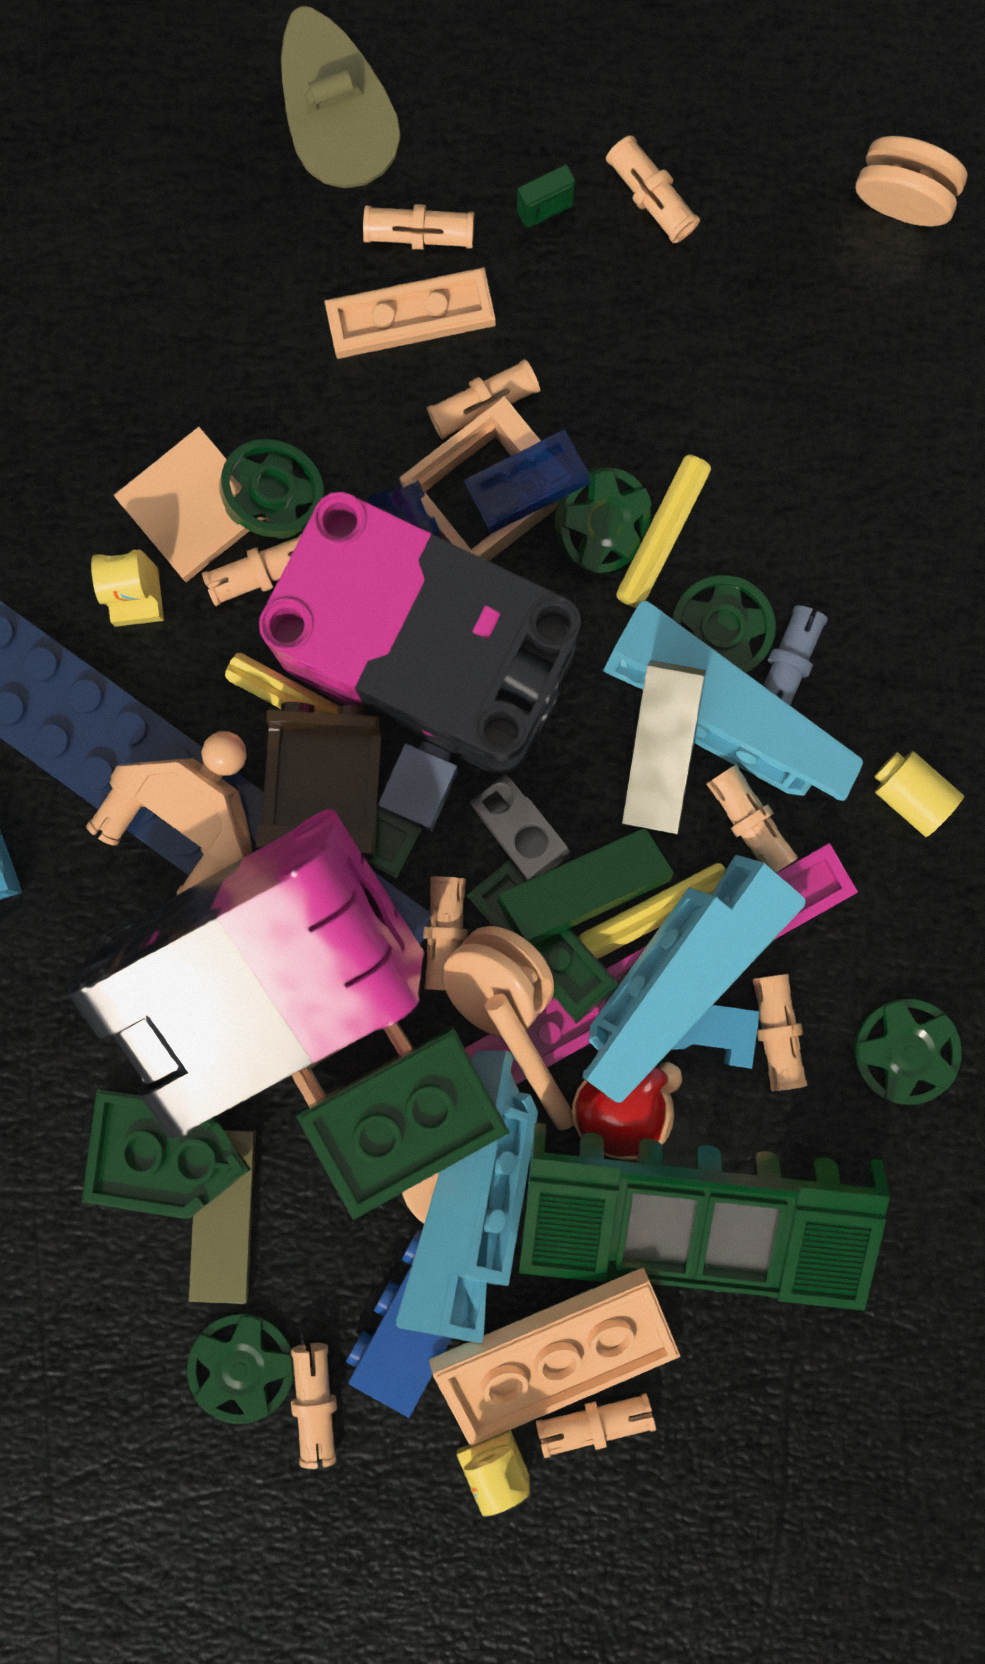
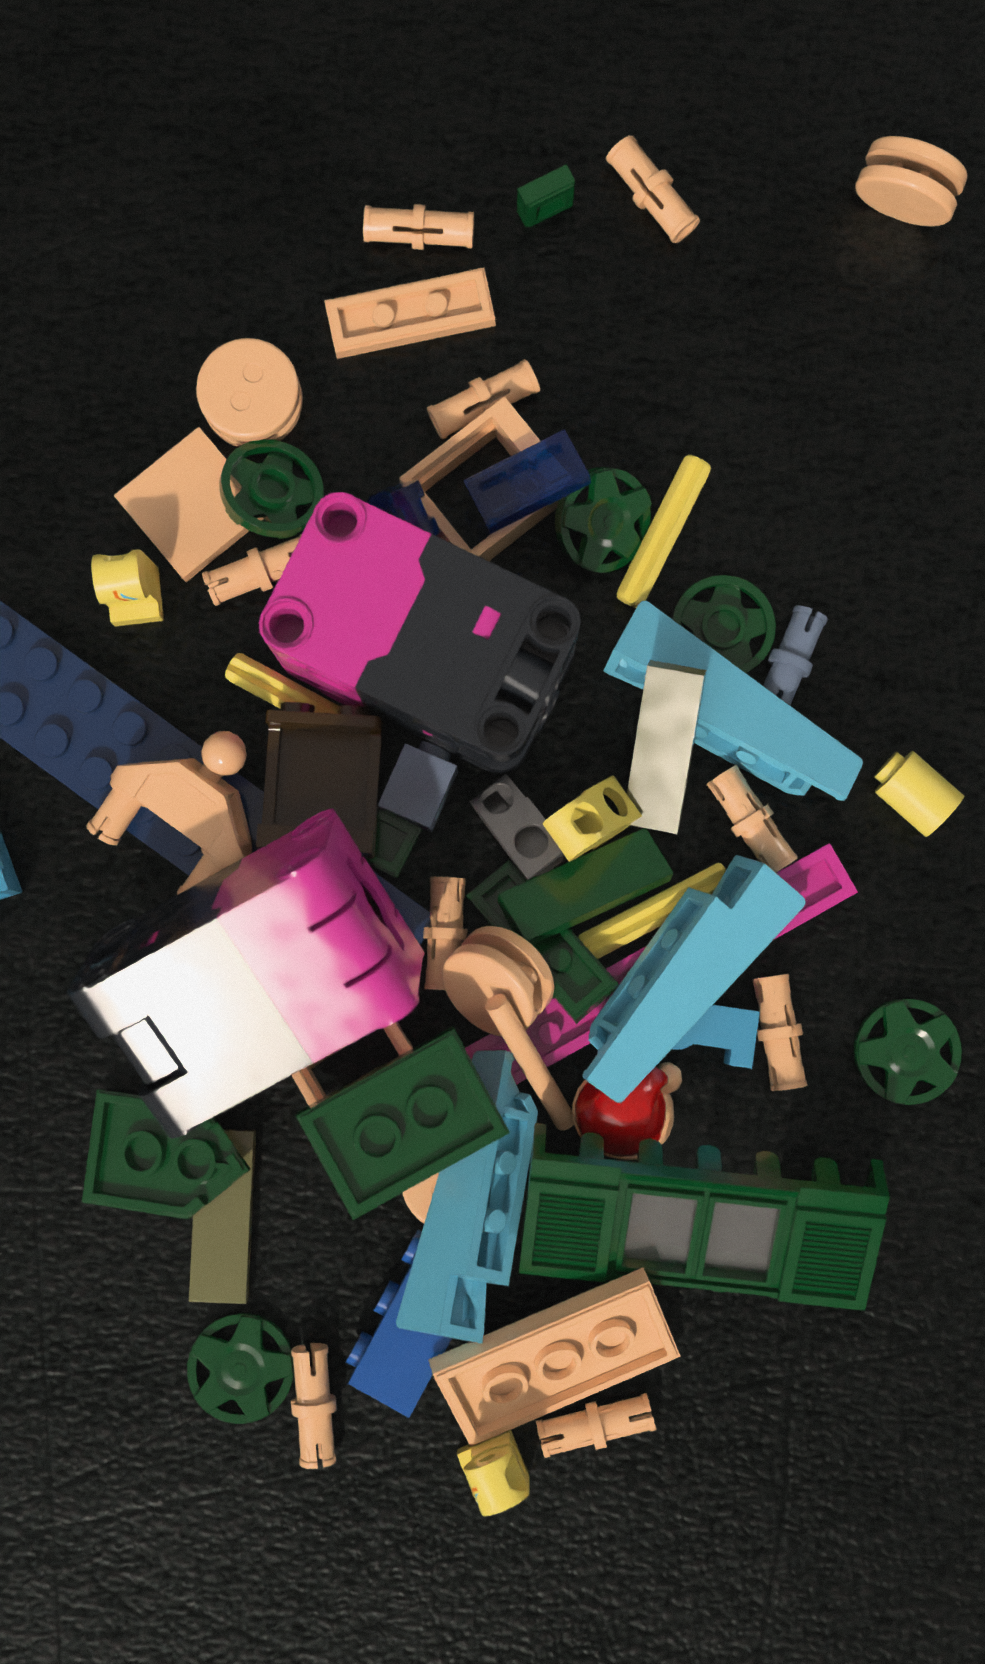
olive shield [281,6,400,188] -> none
none -> light nougat head [196,338,303,447]
none -> light yellow leg [542,775,642,862]

